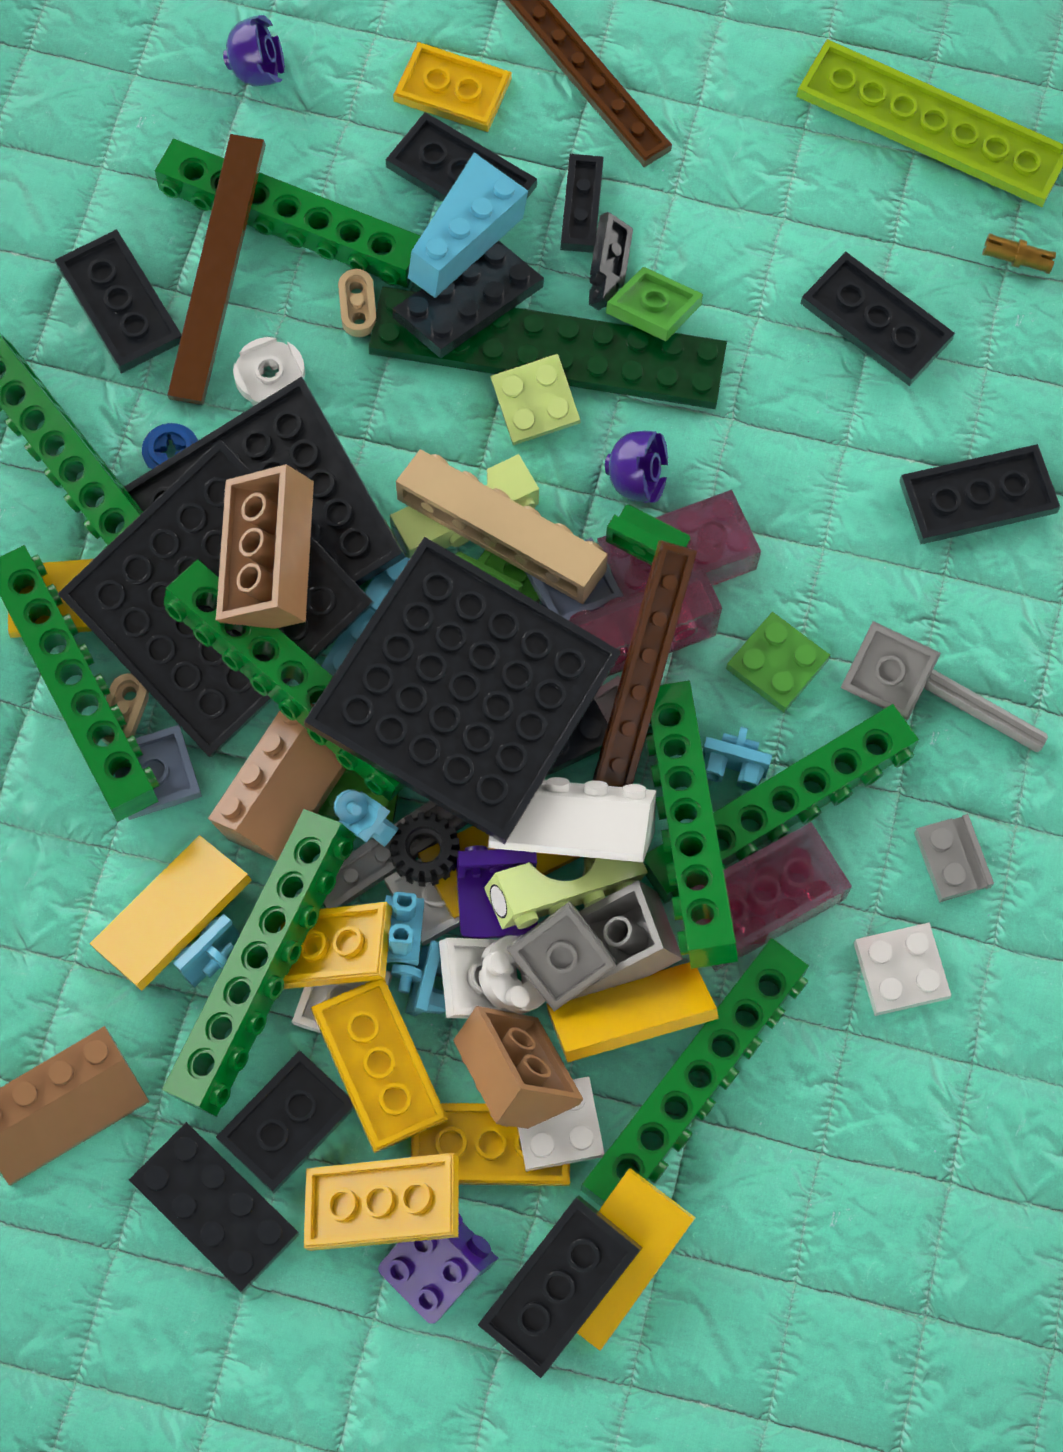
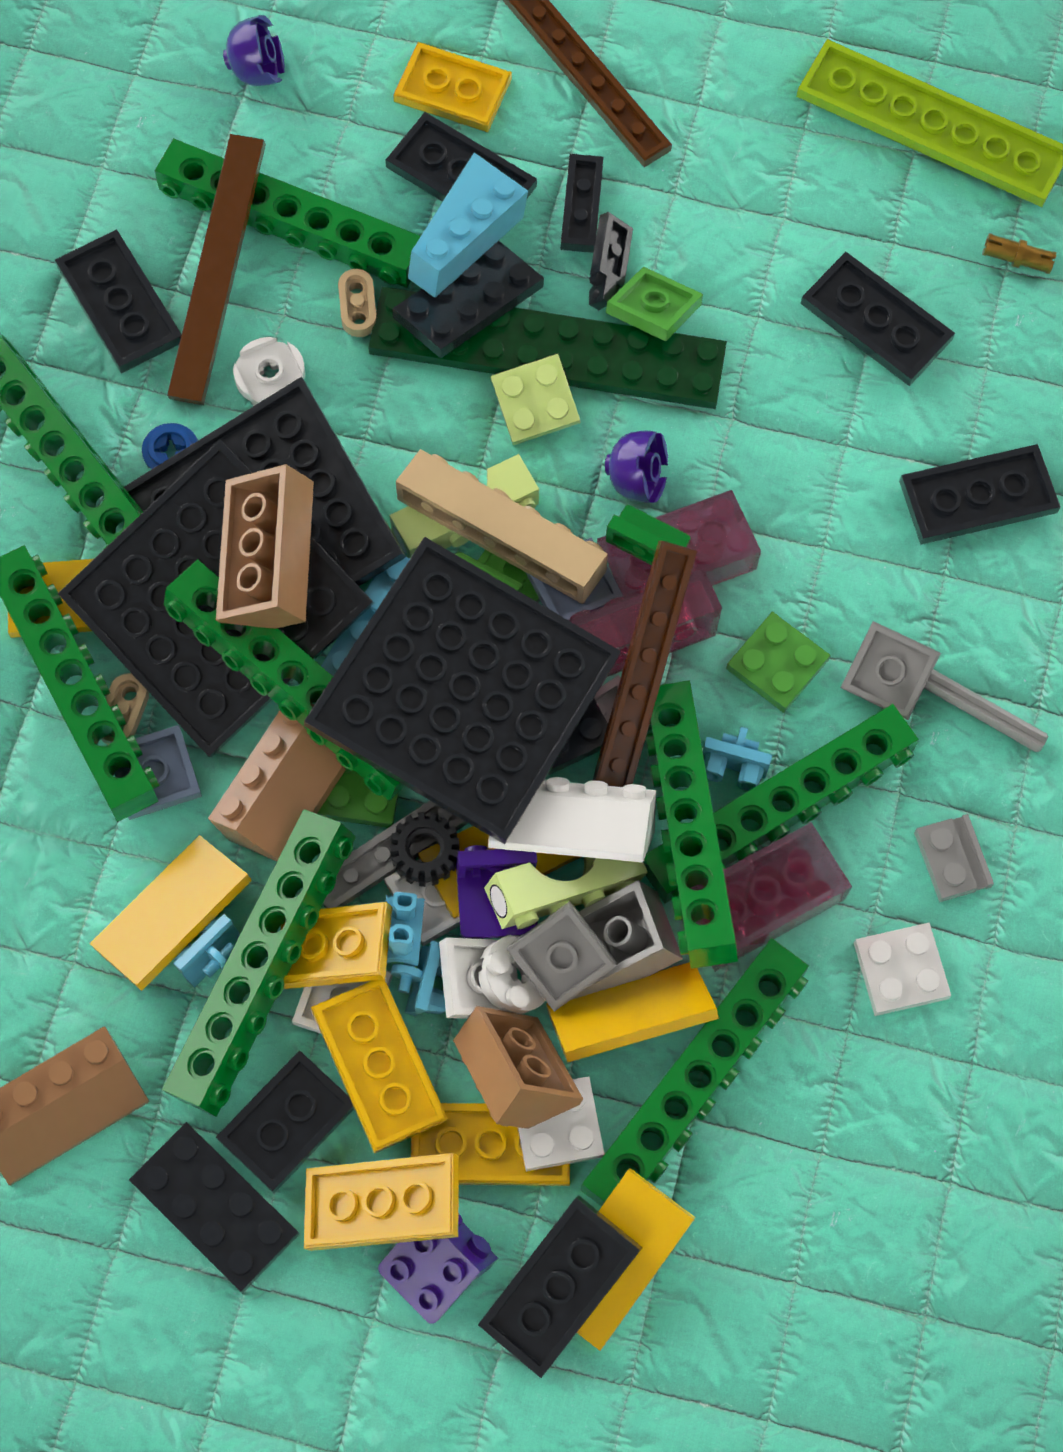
medium azure hips [334,789,398,847] -> none

